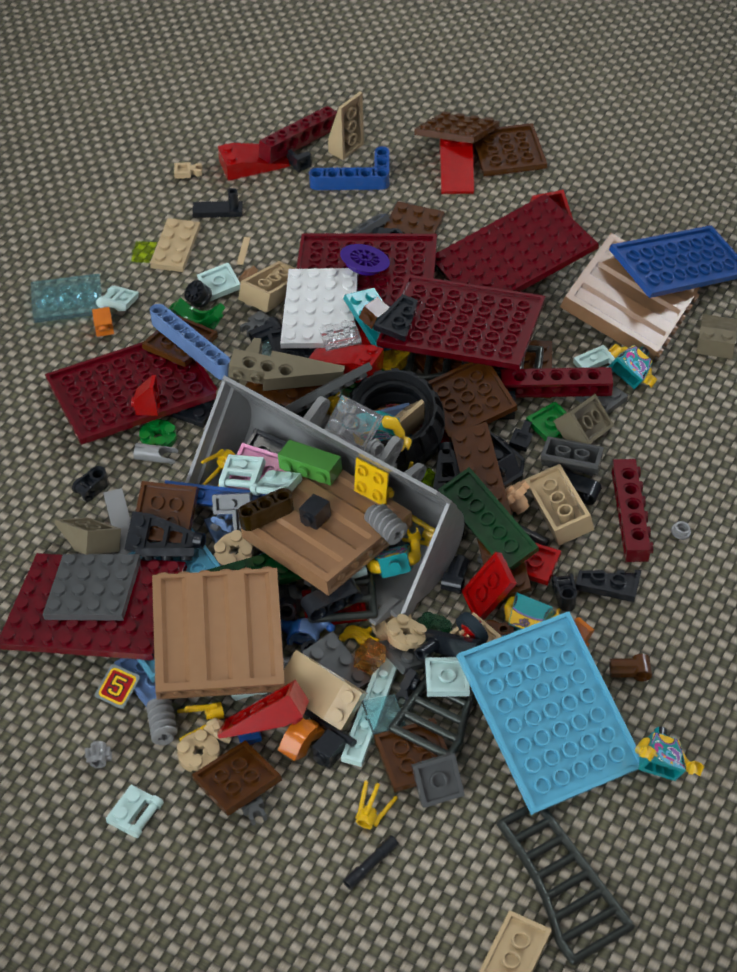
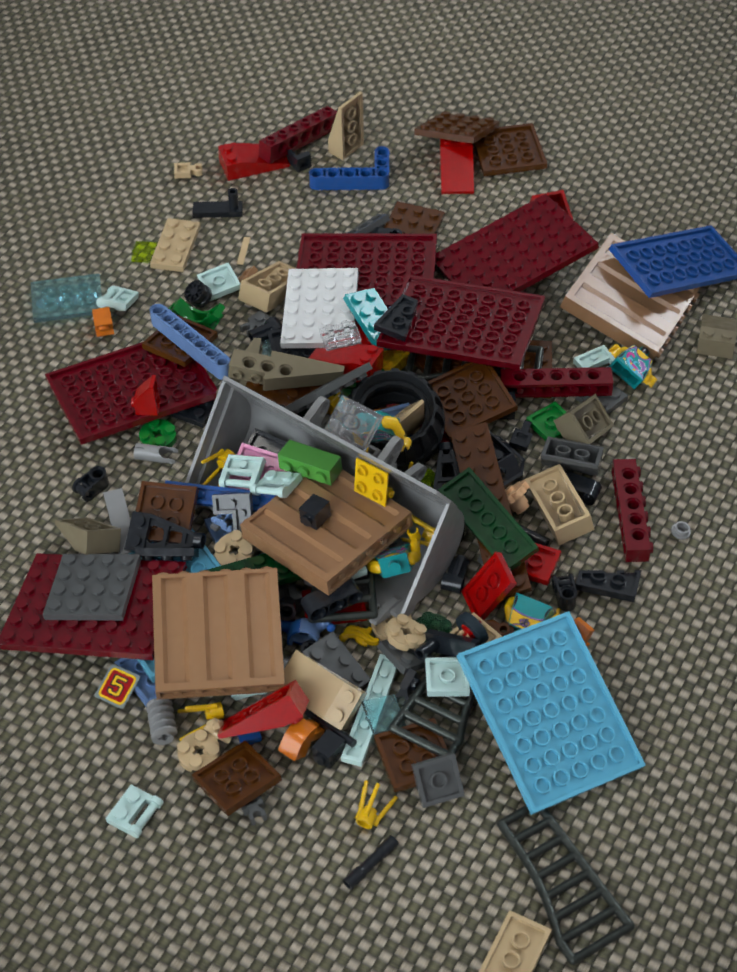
light grey gear [85,741,112,768] -> none
dark brown beam [238,488,294,531] -> none
dark purple piece [340,244,390,275] -> none
clear orange brick [354,638,386,675] -> none
brick [359,297,390,329] -> none
light grey piece [364,504,408,545] -> none
light grey plate [365,438,384,458] -> none
reddish brown piece [609,654,652,682] -> none
torso [635,727,704,781] -> none

